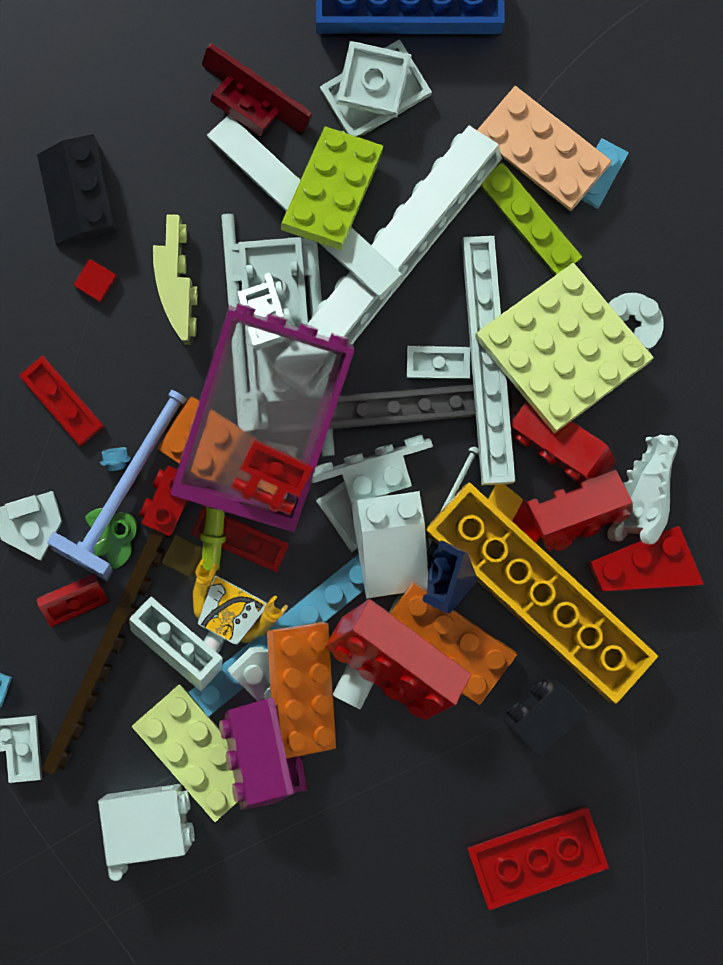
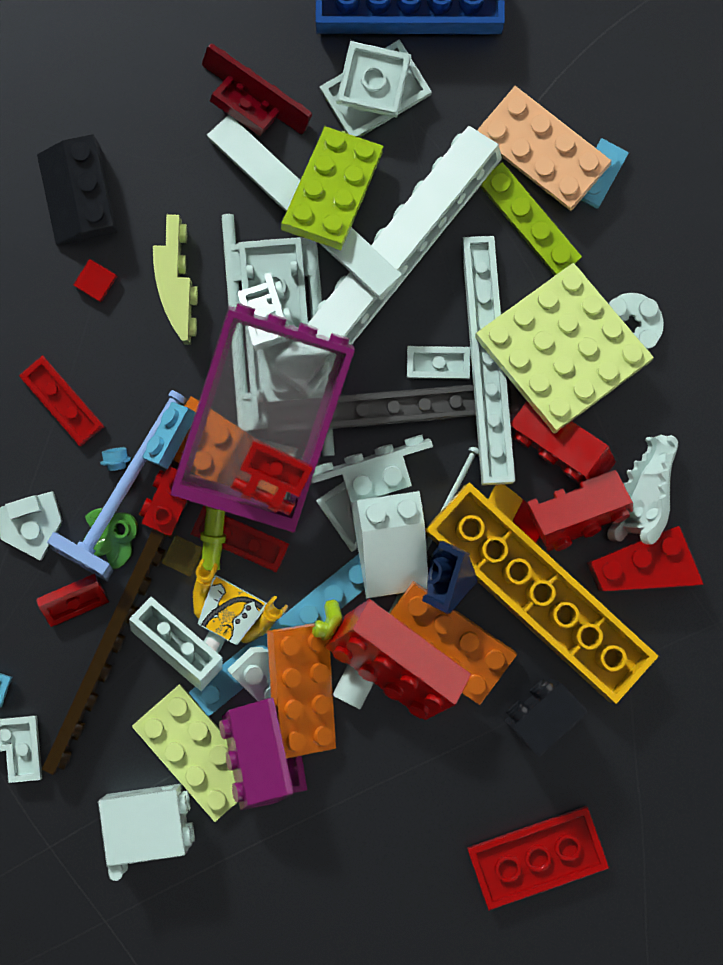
none -> medium azure plate [142,402,195,469]
none -> lime arm [312,600,343,640]

